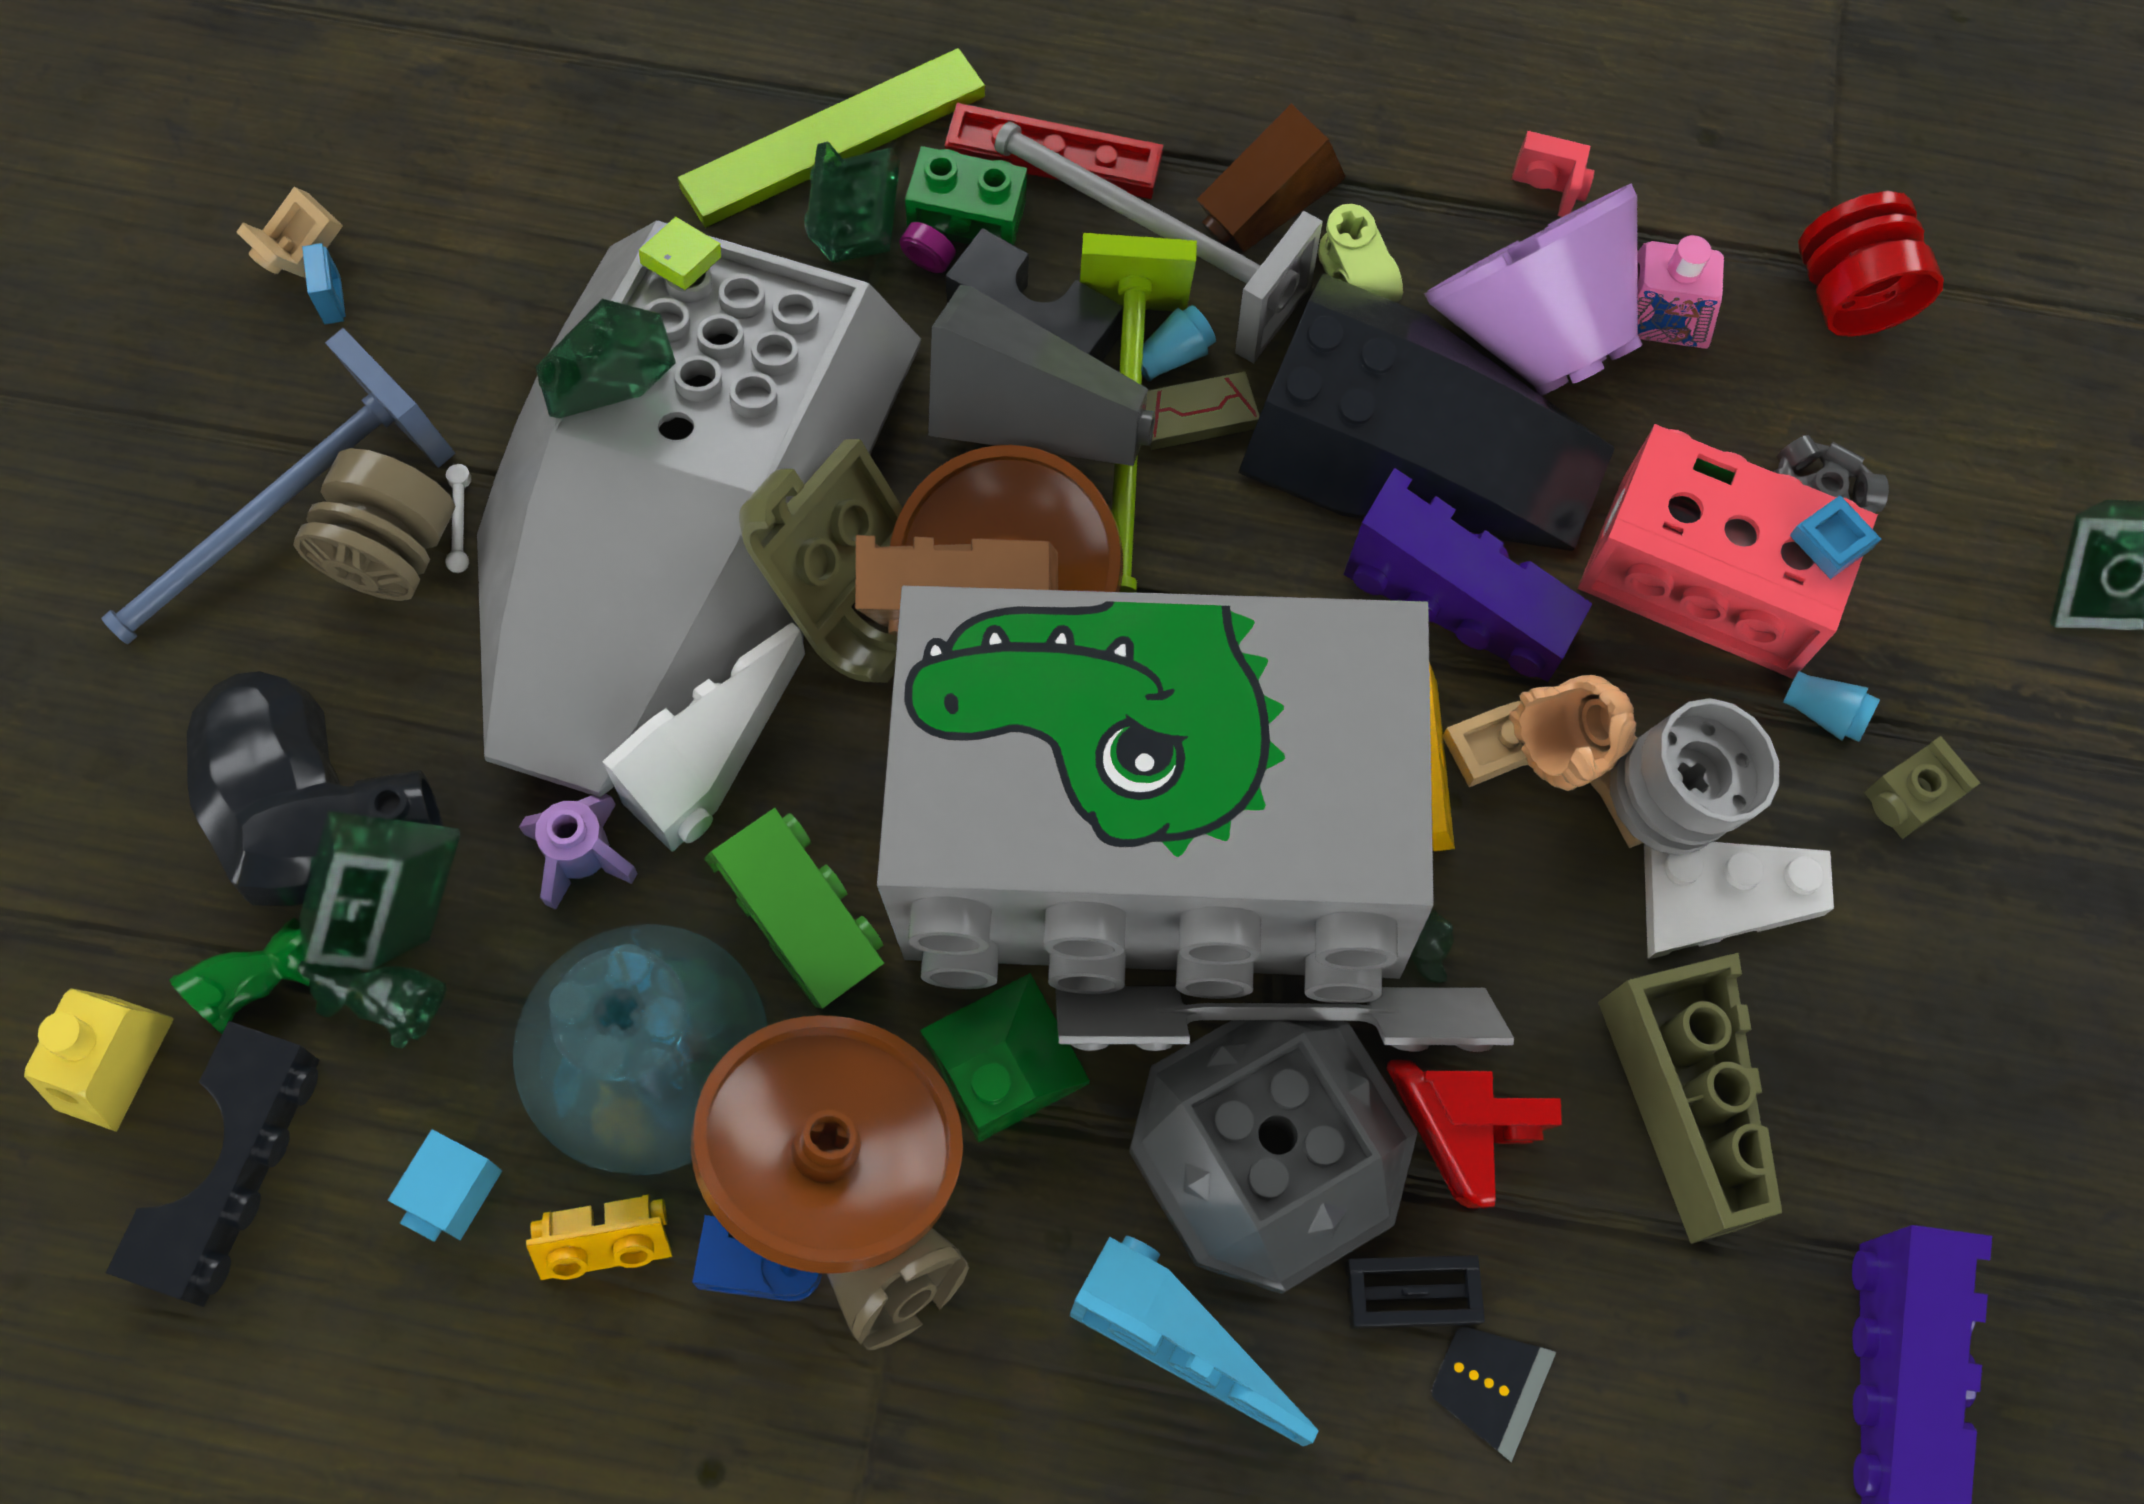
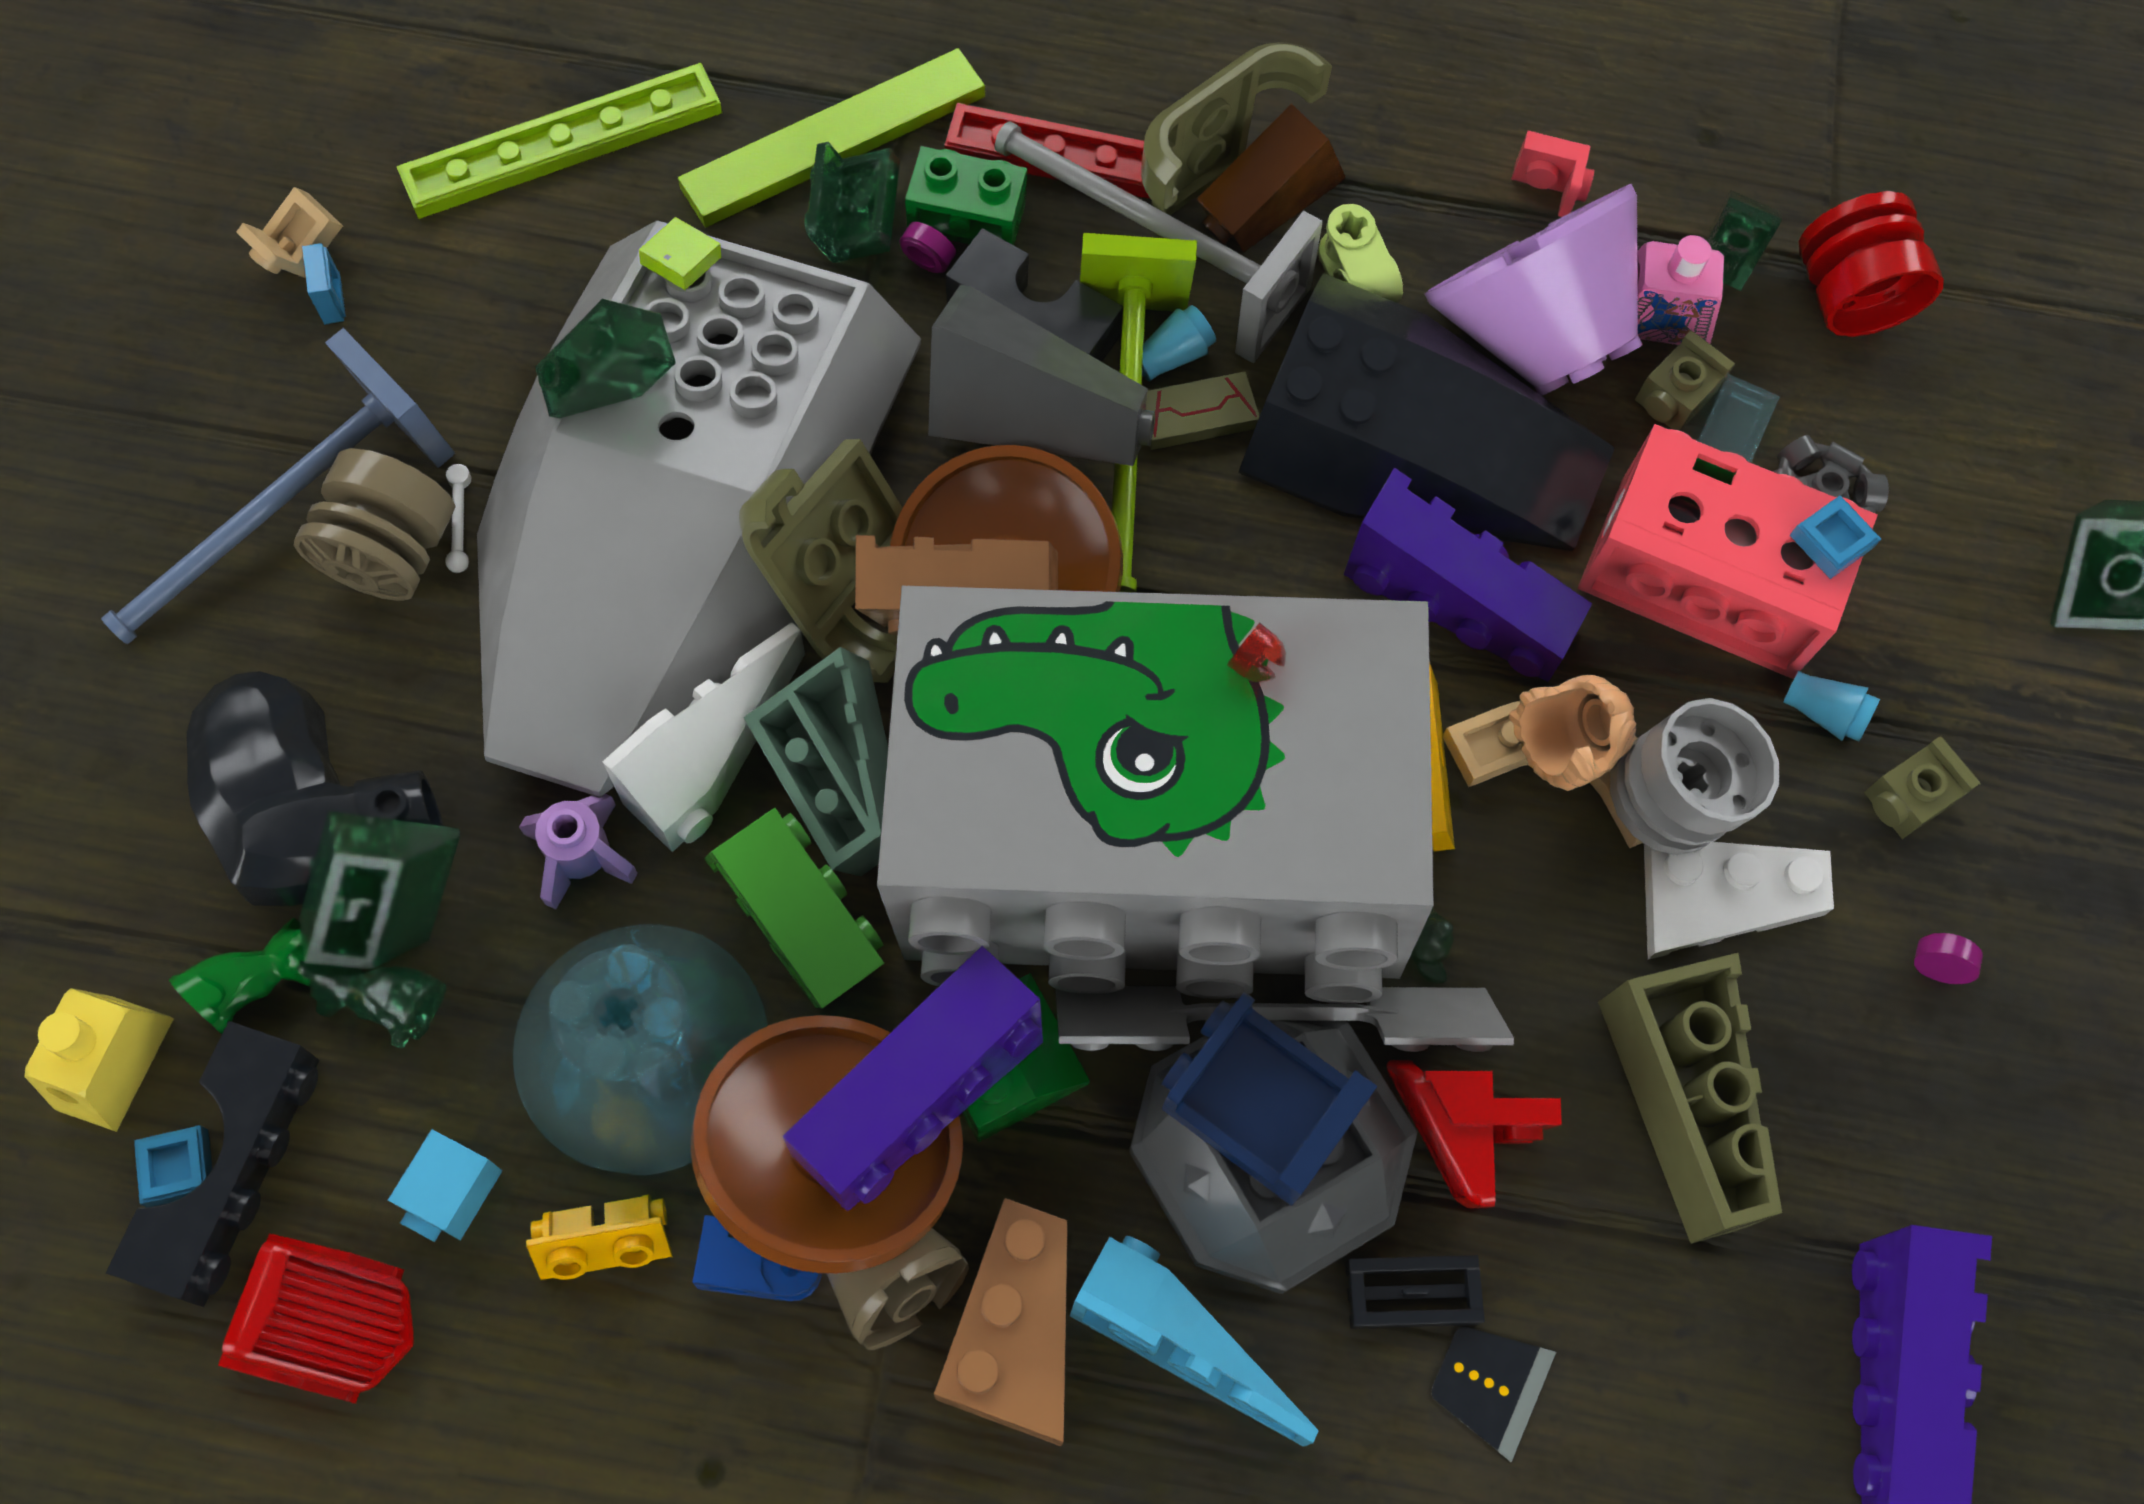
none -> dark azure tile [134,1125,212,1207]
none -> red piece [218,1233,414,1404]
none -> lime tile [396,63,722,219]
none -> sand green wedge [743,647,888,876]
none -> dark purple wedge [782,946,1043,1212]
none -> medium nougat wedge [934,1198,1067,1446]
none -> olive piece [1141,42,1332,215]
none -> dark blue panel [1161,992,1378,1206]
none -> clear red hinge [1227,623,1286,683]
none -> olive brick [1635,330,1735,431]
none -> clear light blue tile [1697,374,1780,463]
none -> clear green slope [1705,190,1782,291]
none -> magenta tile [1914,933,1983,984]

